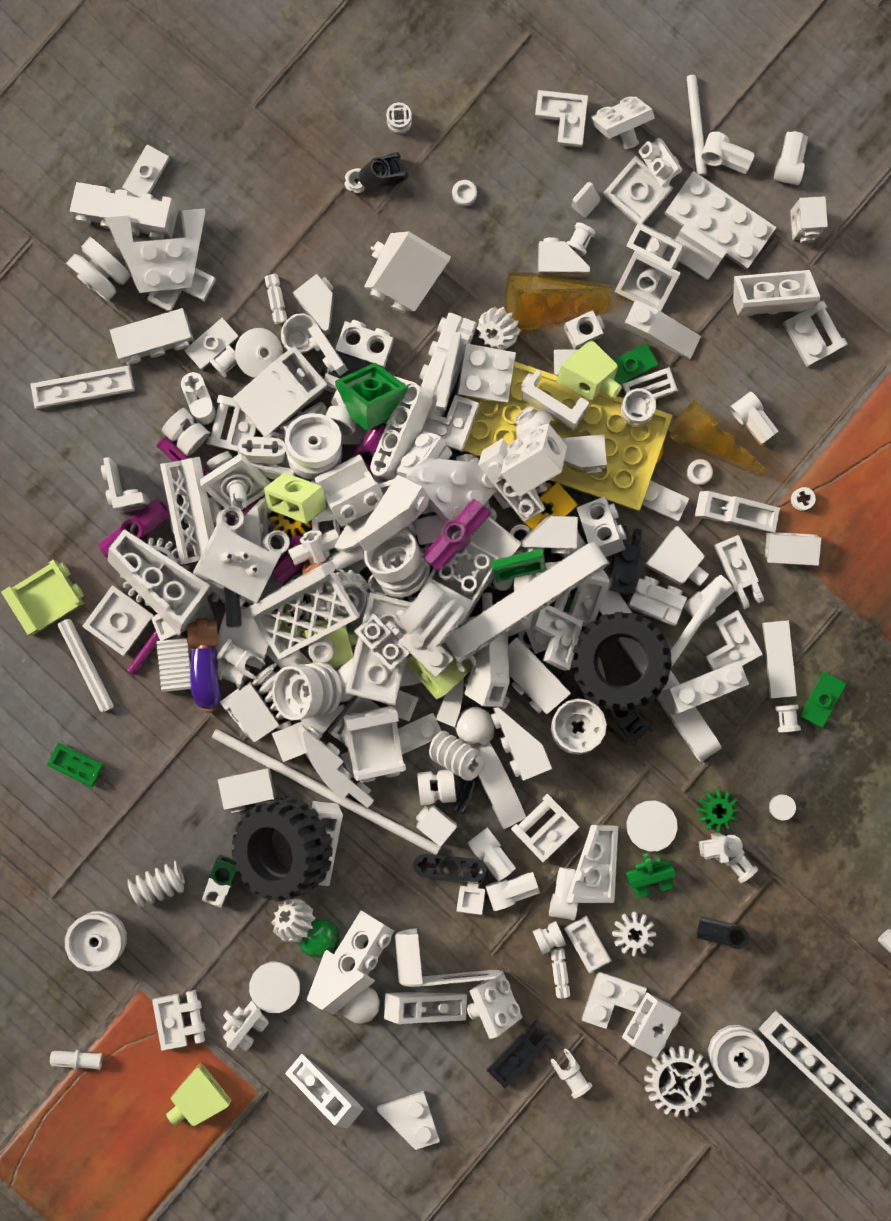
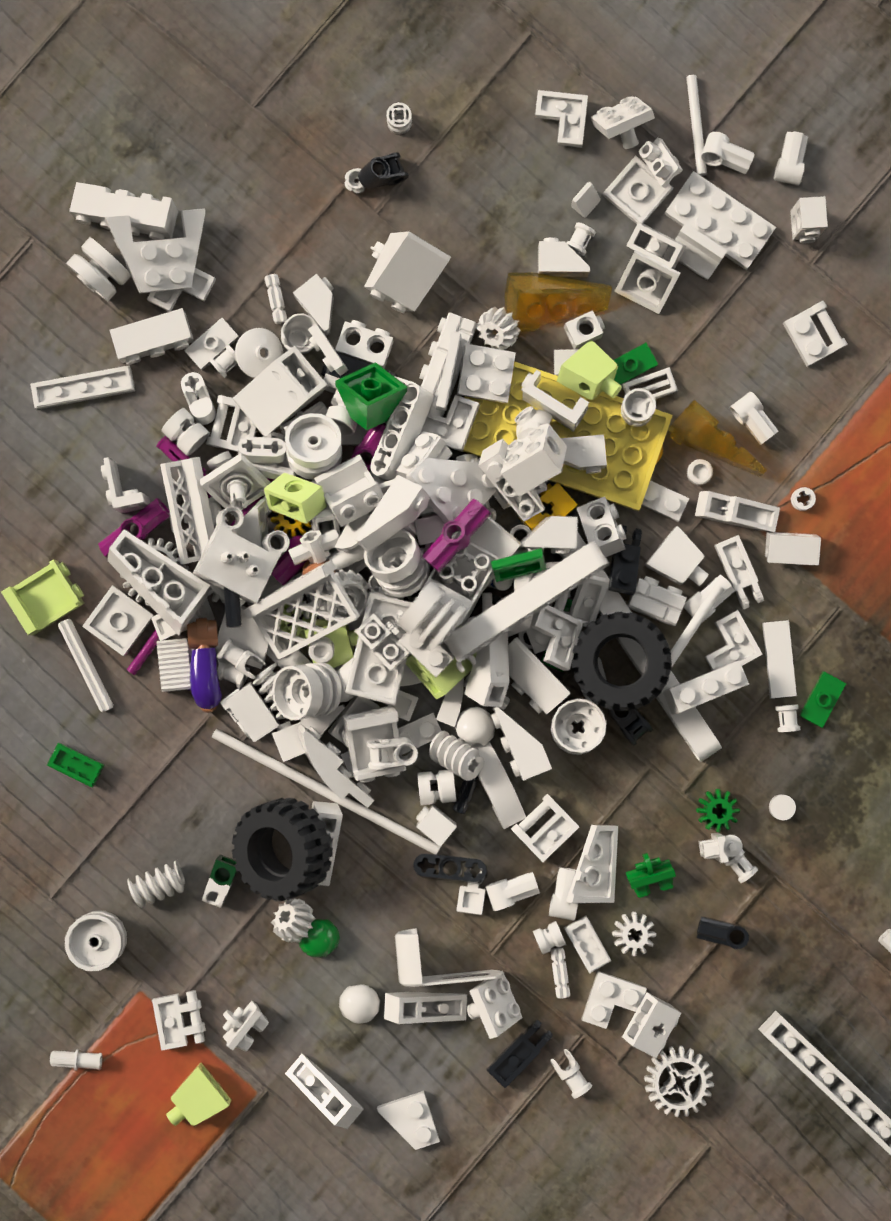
white plate [122,144,170,198] -> none
white brick [218,768,276,813] -> none
white tile [249,961,300,1013] -> none
white brick [307,911,394,1015] -> none
white tile [452,180,477,207] -> none
white piece [467,827,516,881] -> none
white slope [622,300,701,360] -> none
white tile [626,800,677,851] -> none
white wheel [708,1025,769,1088] -> none
white slope [733,270,820,316] -> none
none -> white piece [367,737,418,770]

